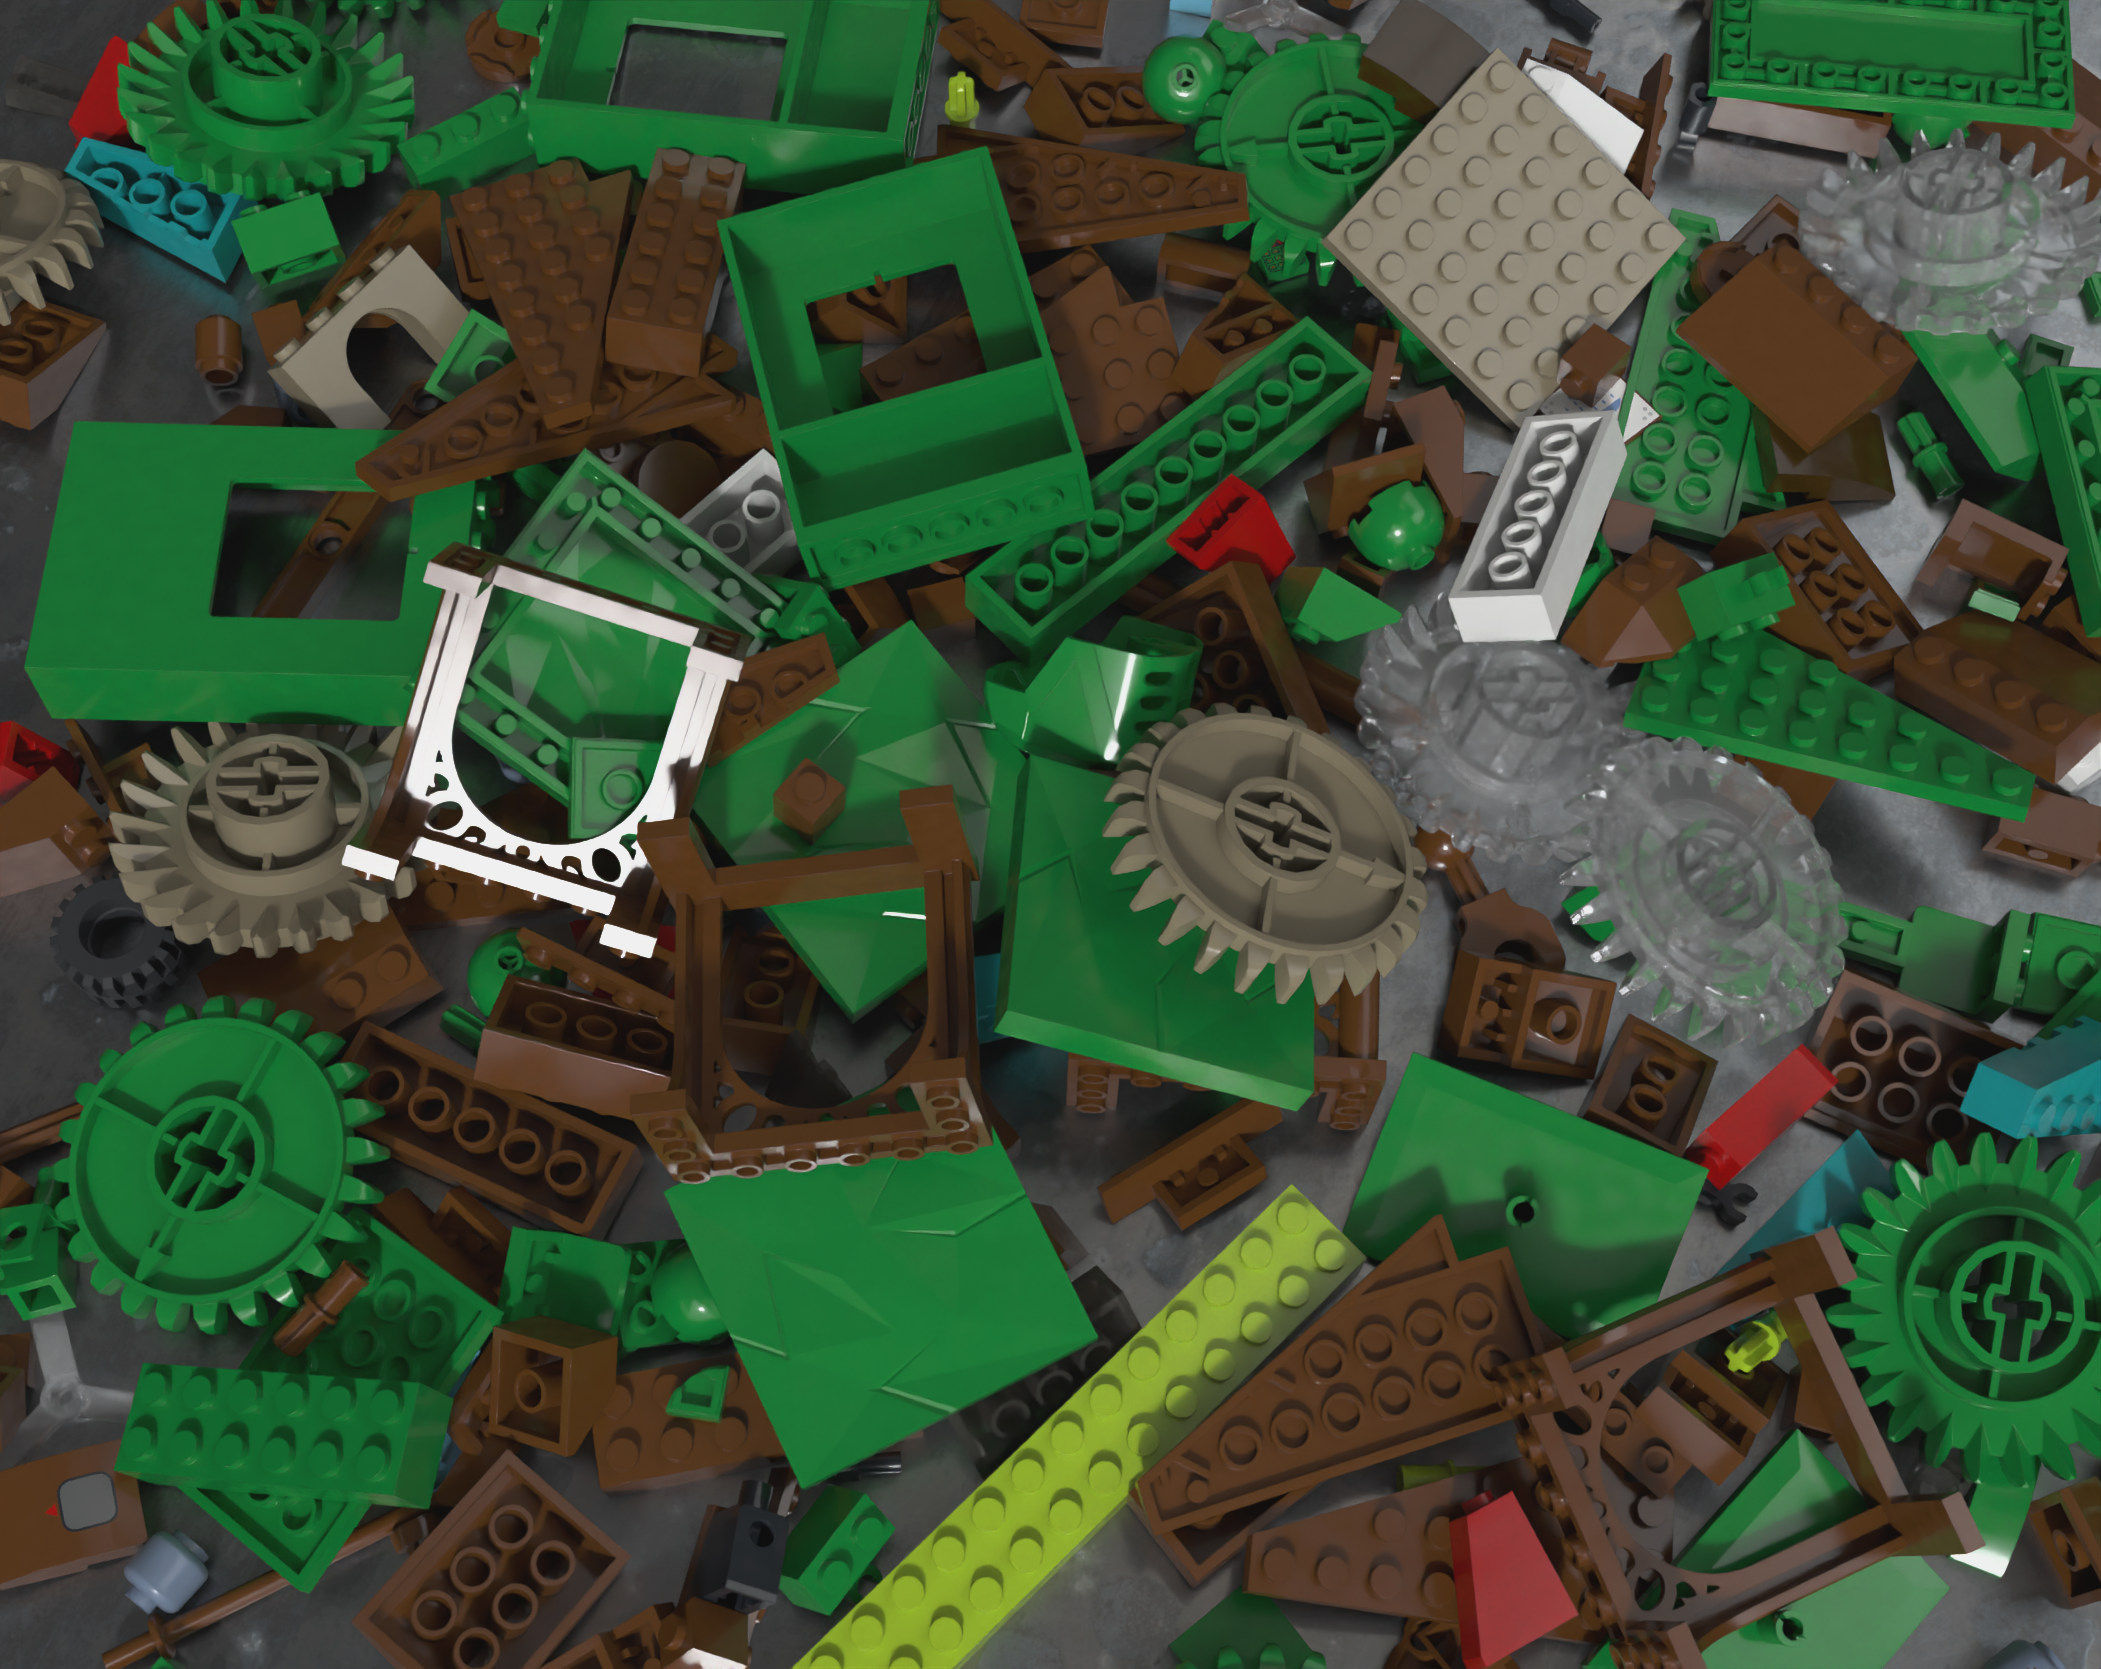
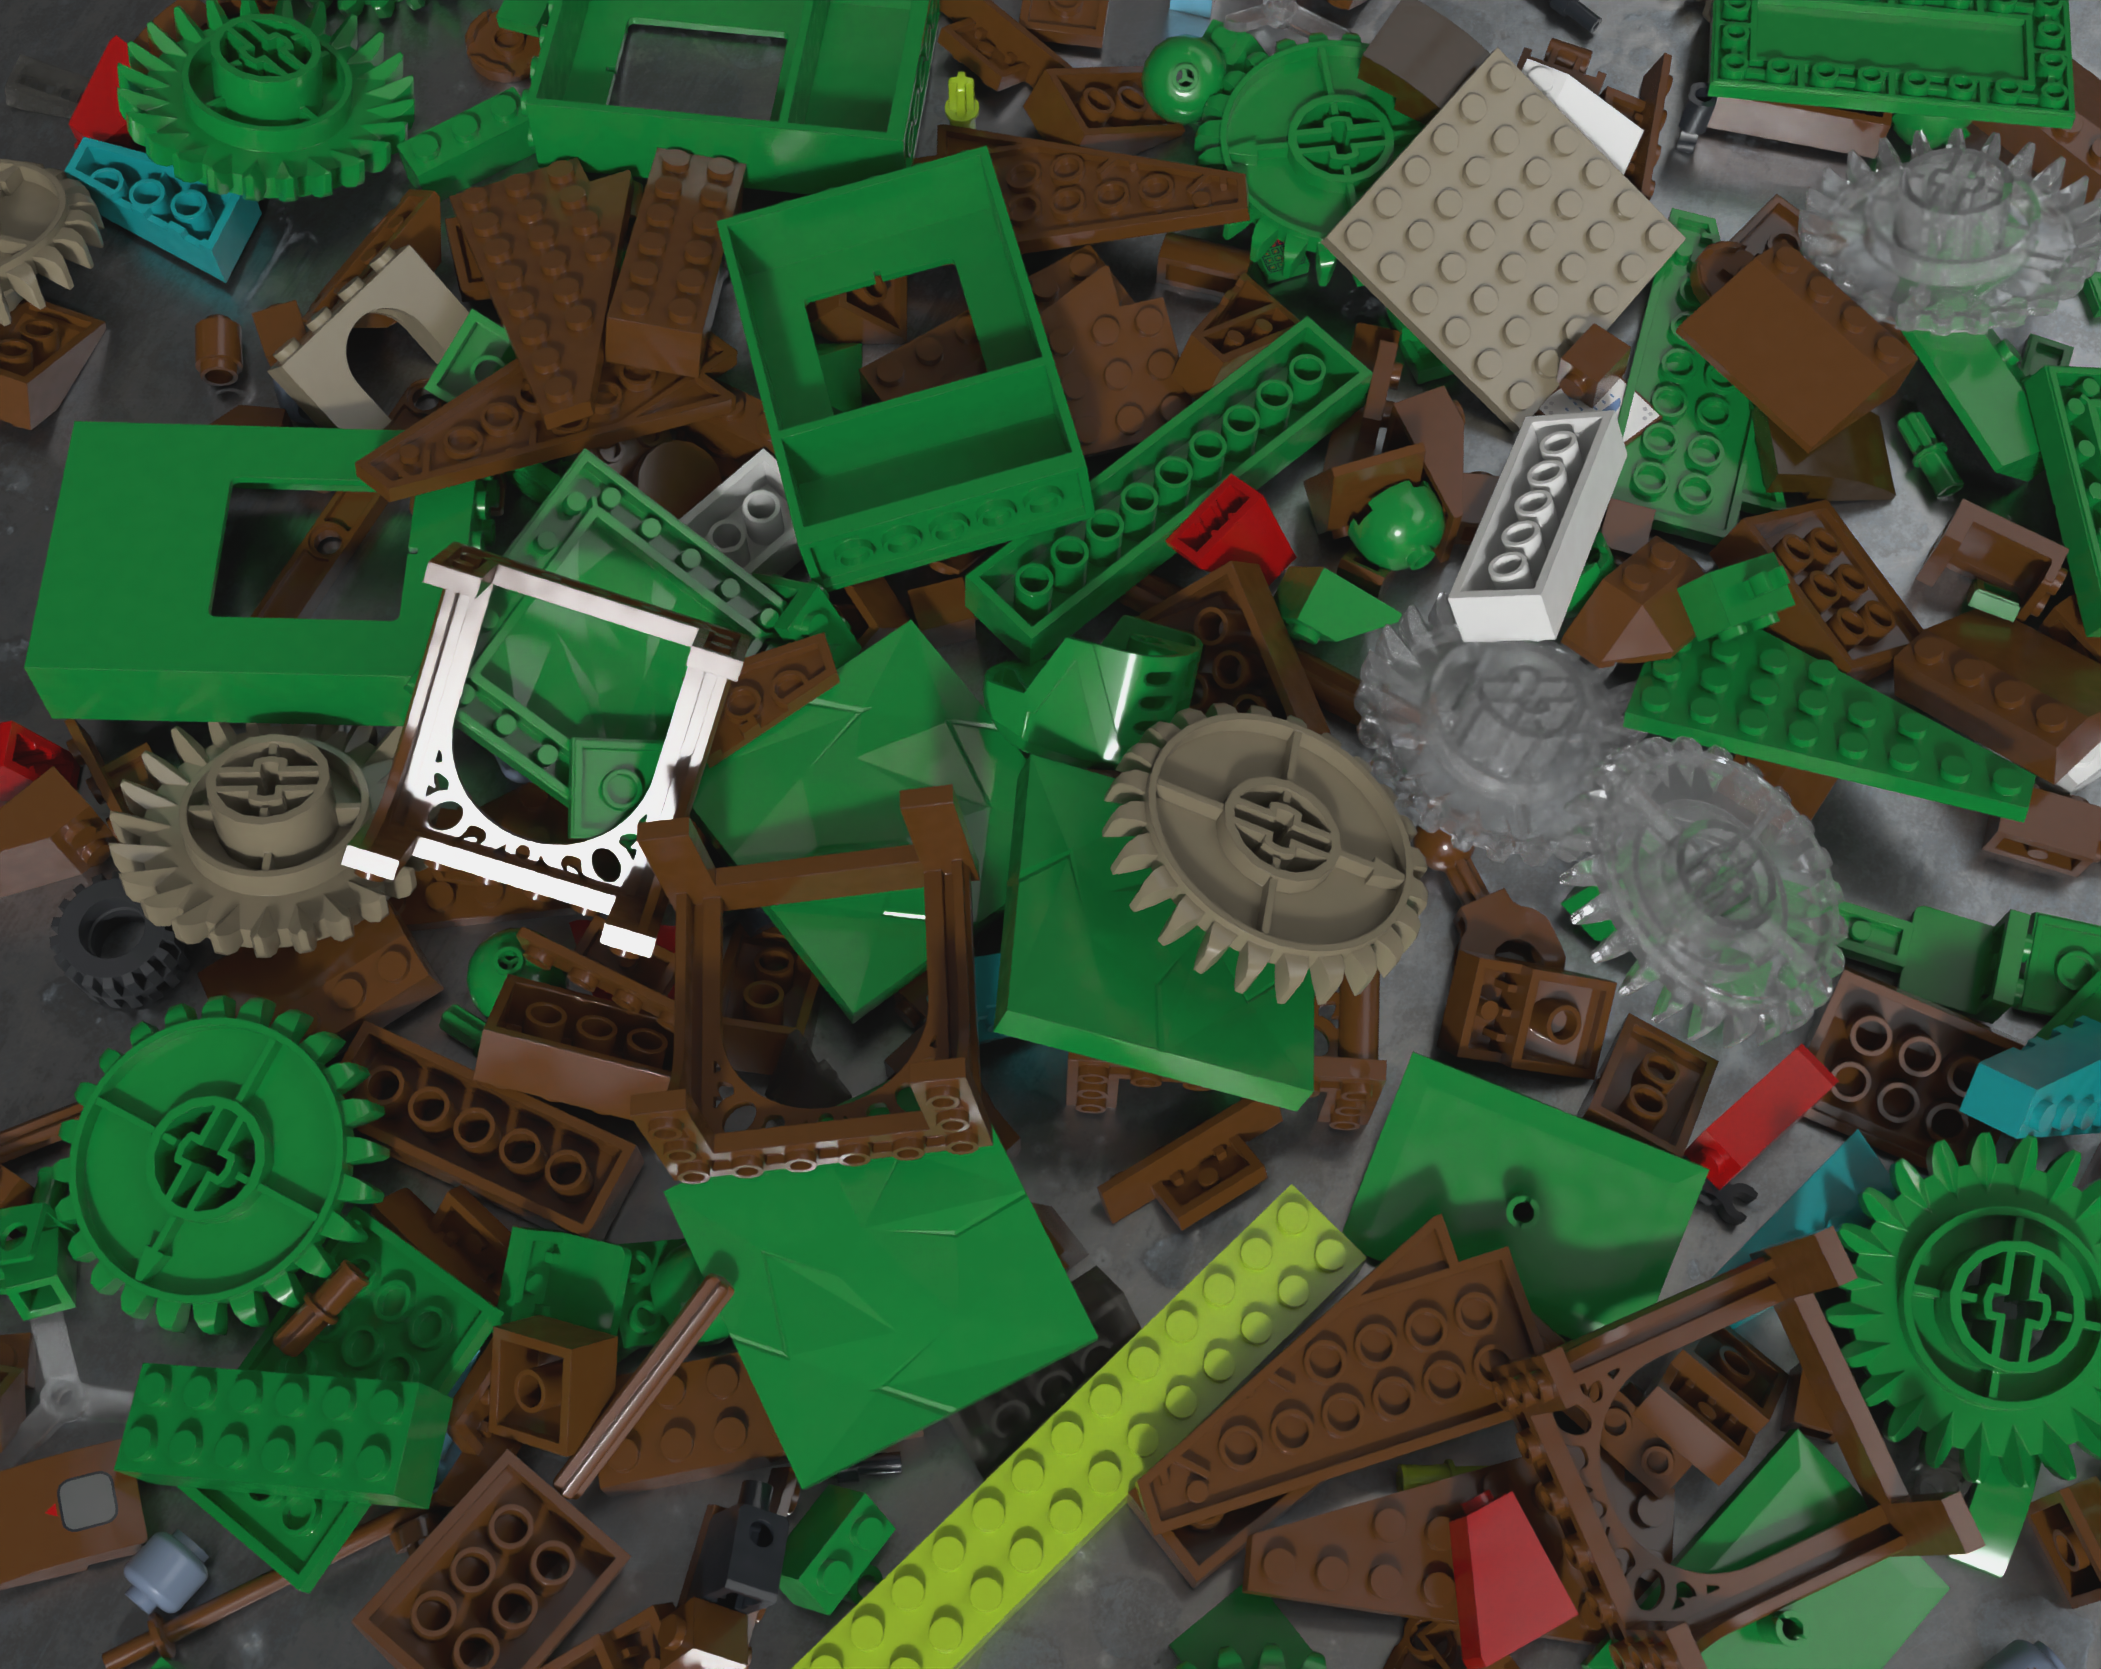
green brick [231,190,347,289] -> none
green tile [665,1365,731,1423] -> none
reddish brown brick [773,757,846,845] -> none
lime axle [1724,1307,1788,1373] -> none
none -> reddish brown axle [553,1273,734,1500]

